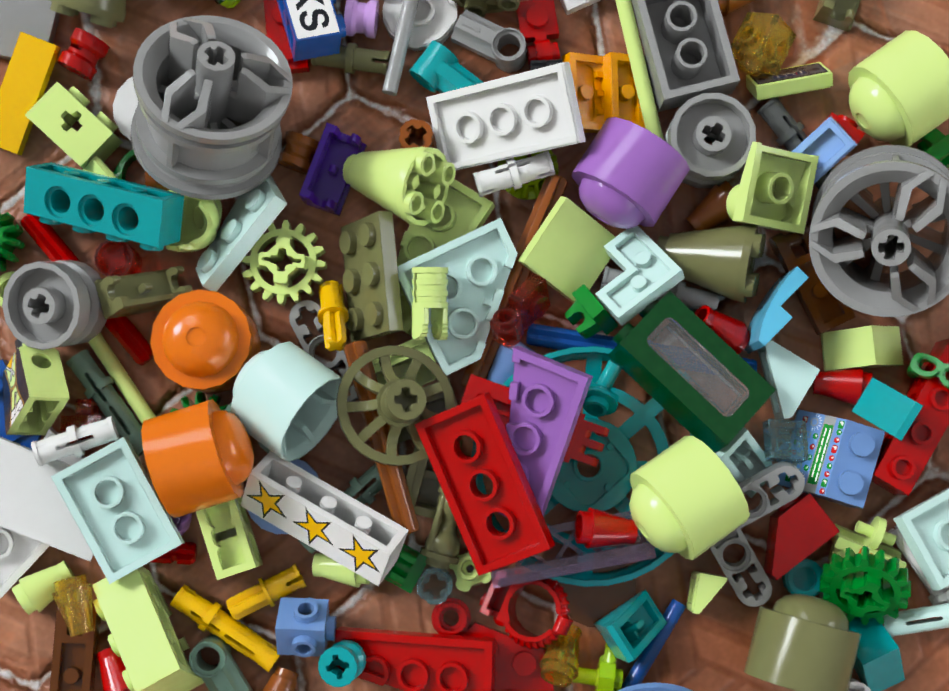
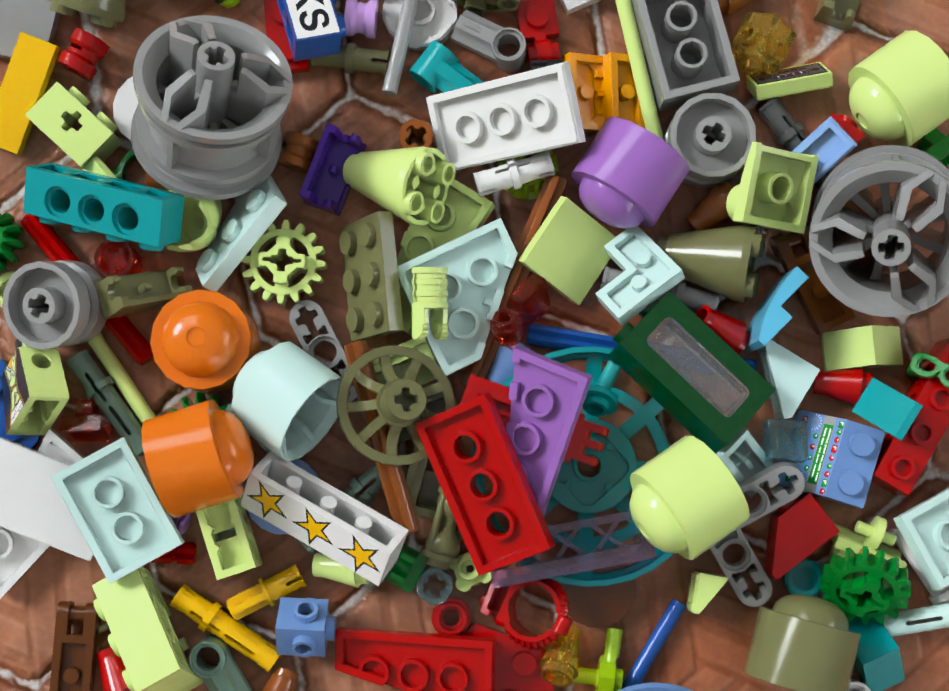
yellowish green cone [12,560,77,615] -> none
white pin [31,416,119,466] -> none
clear yellow cone [52,574,95,637] -> none
yellow axle [317,280,349,351] -> none
teal wheel [318,640,366,687] -> none
green tile [565,284,619,339] -> none
red cone [574,507,638,549] -> none
teal slope [594,589,667,663] -> none

